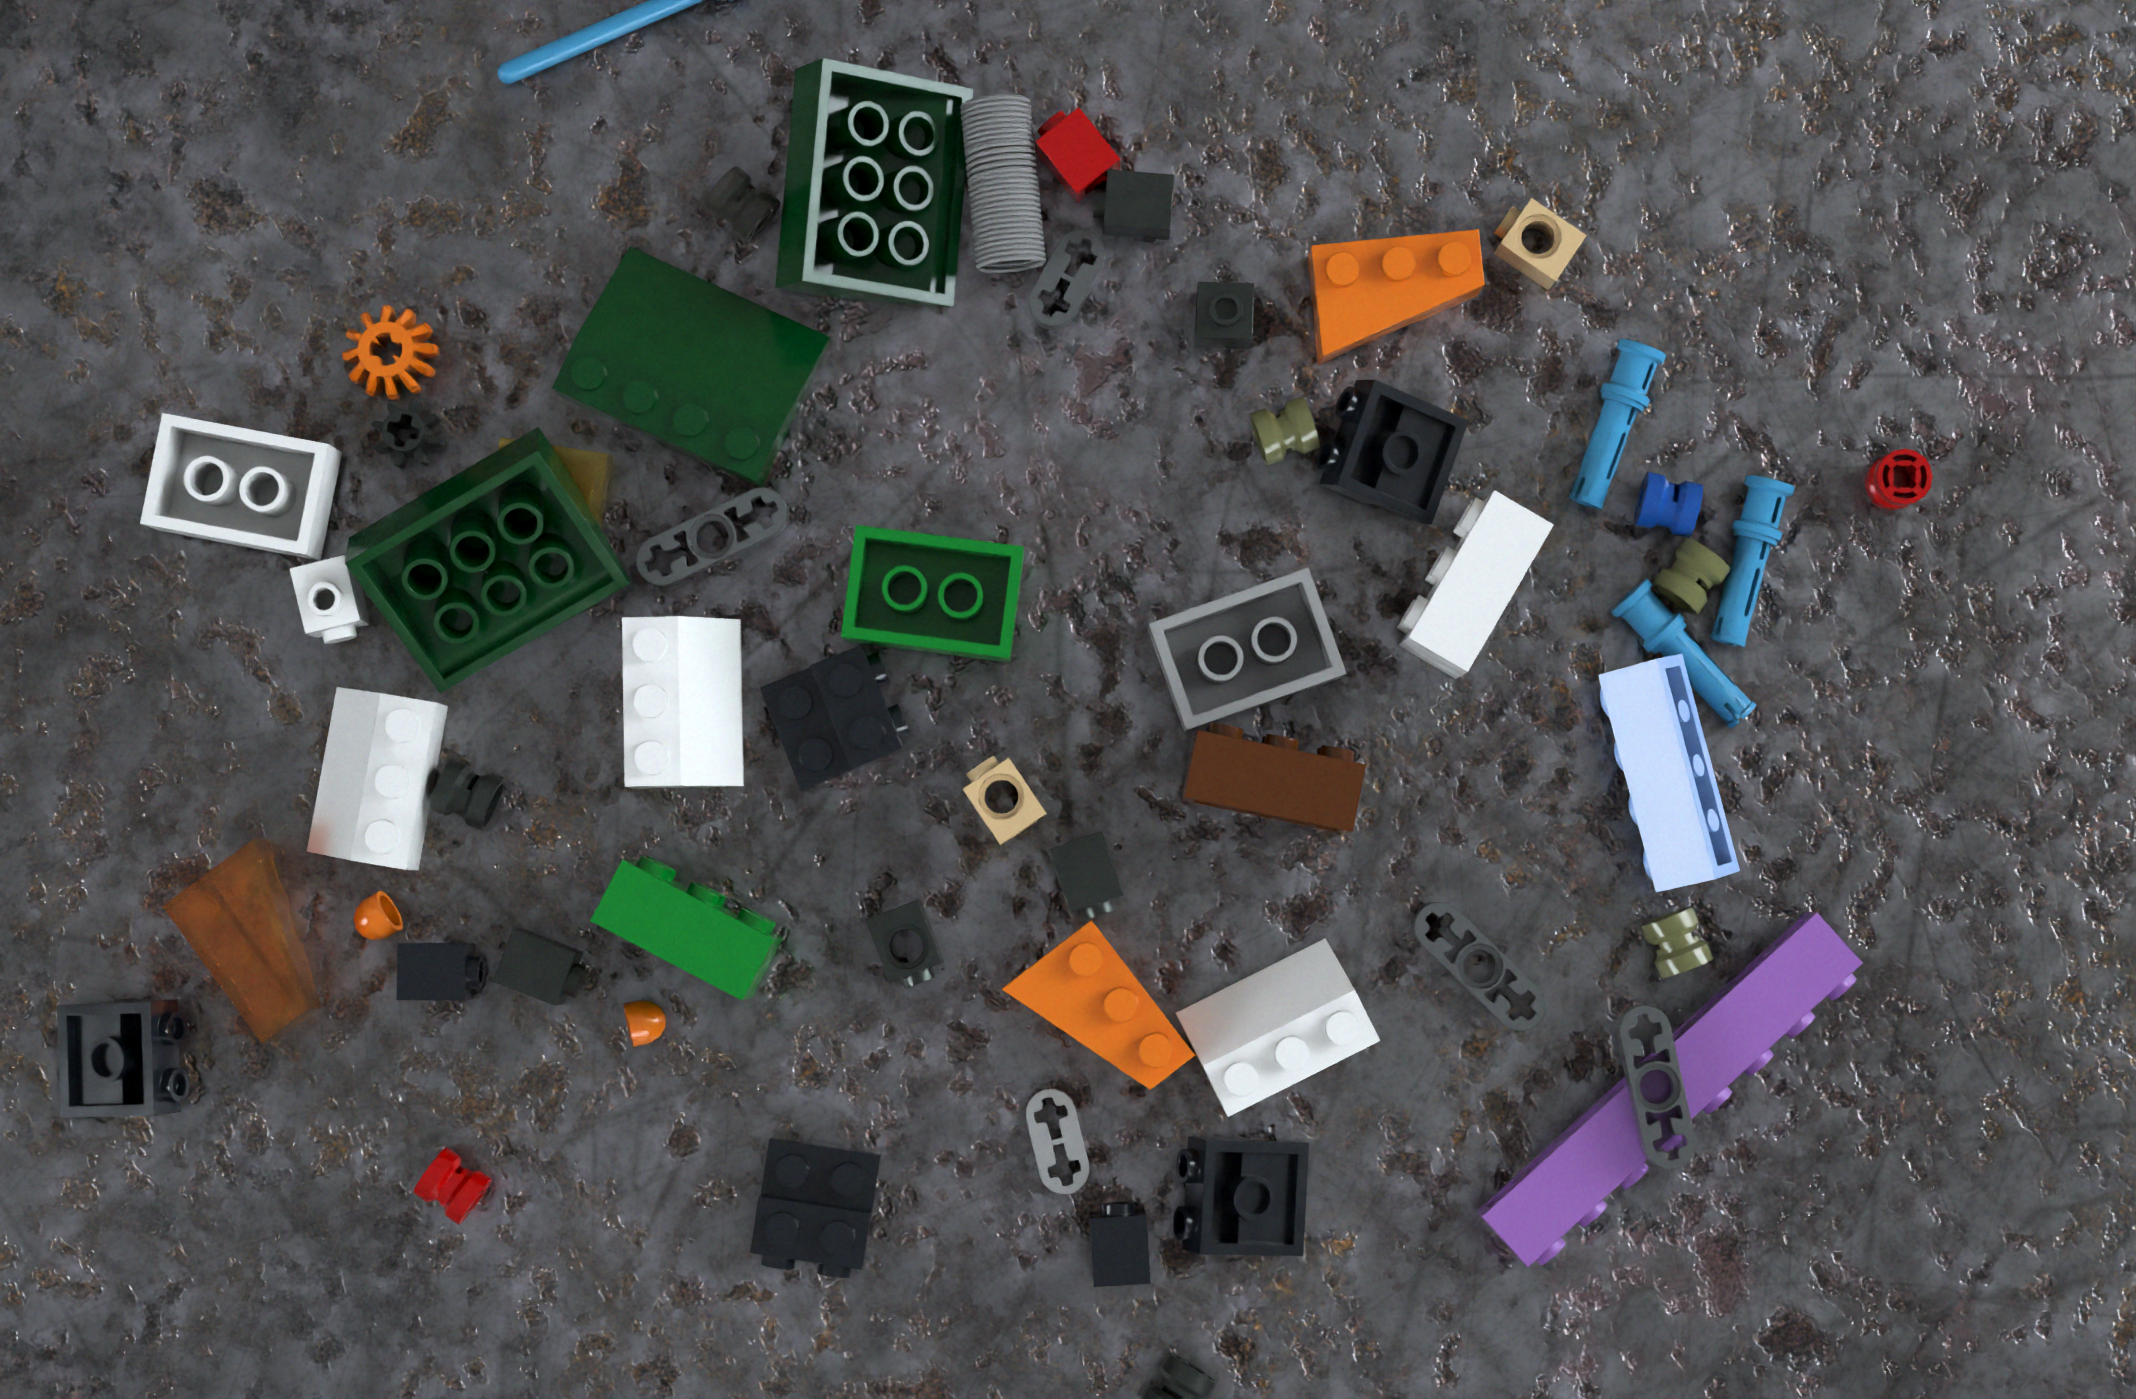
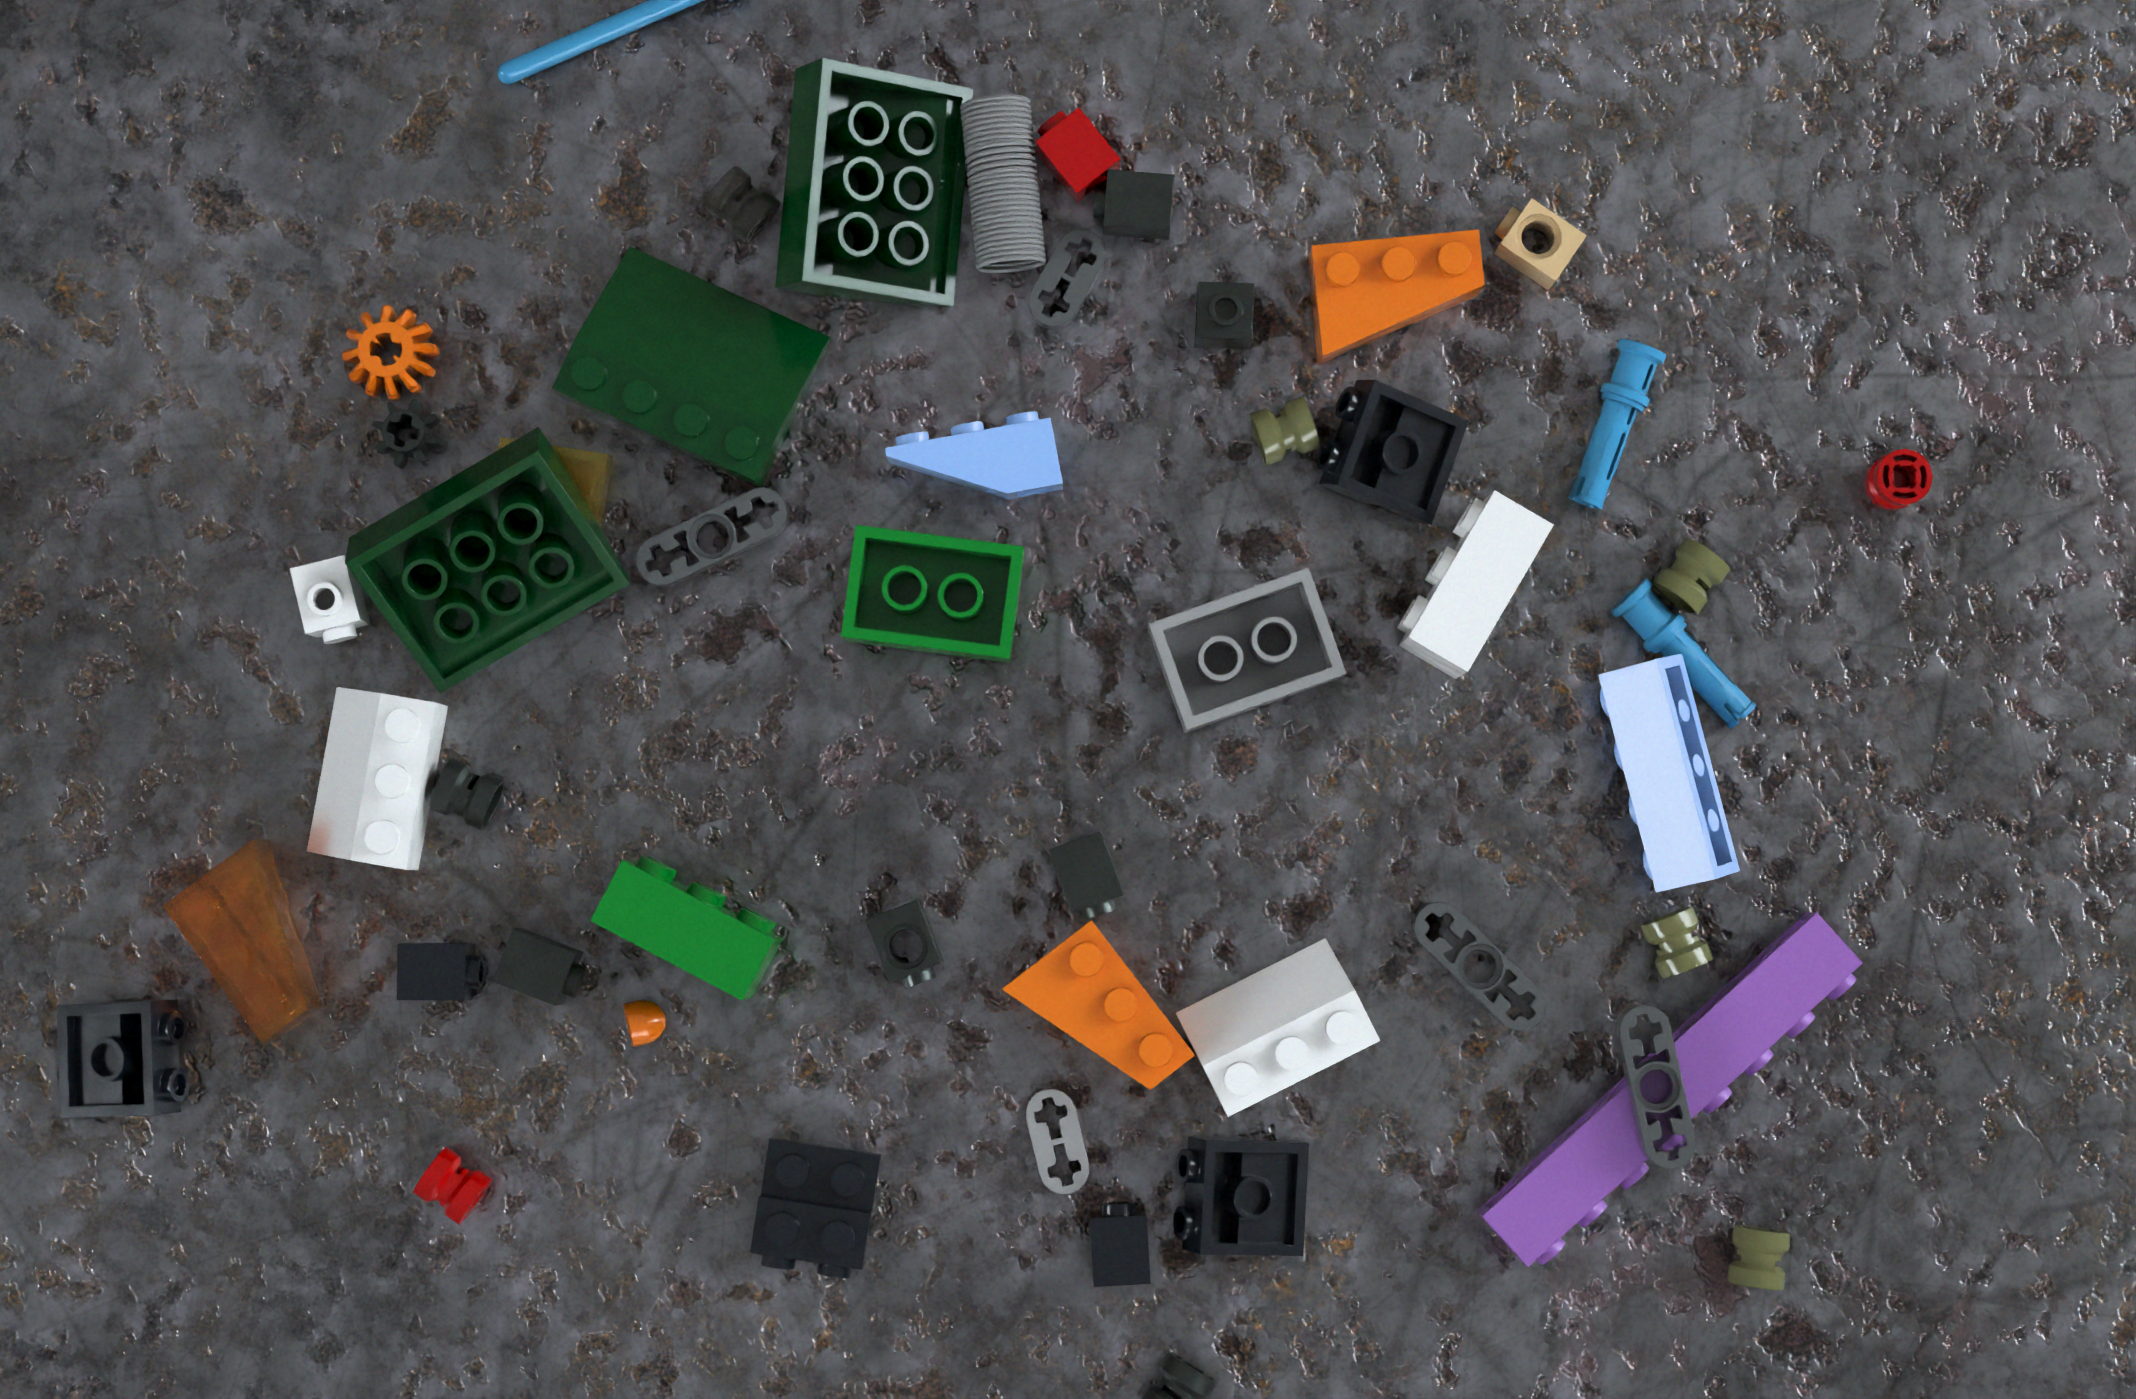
white brick [140,413,342,561] -> none
orange hinge [353,891,403,940] -> none
white slope [622,616,744,789] -> none
black plate [760,645,911,792] -> none
tan brick [962,755,1047,846] -> none
reddish brown brick [1181,722,1366,834] -> none
blue wheel [1634,471,1703,538] -> none
dark azure pin [1709,475,1795,648] -> none
none -> light blue slope [885,411,1063,500]
none -> olive wheel [1727,1225,1791,1290]

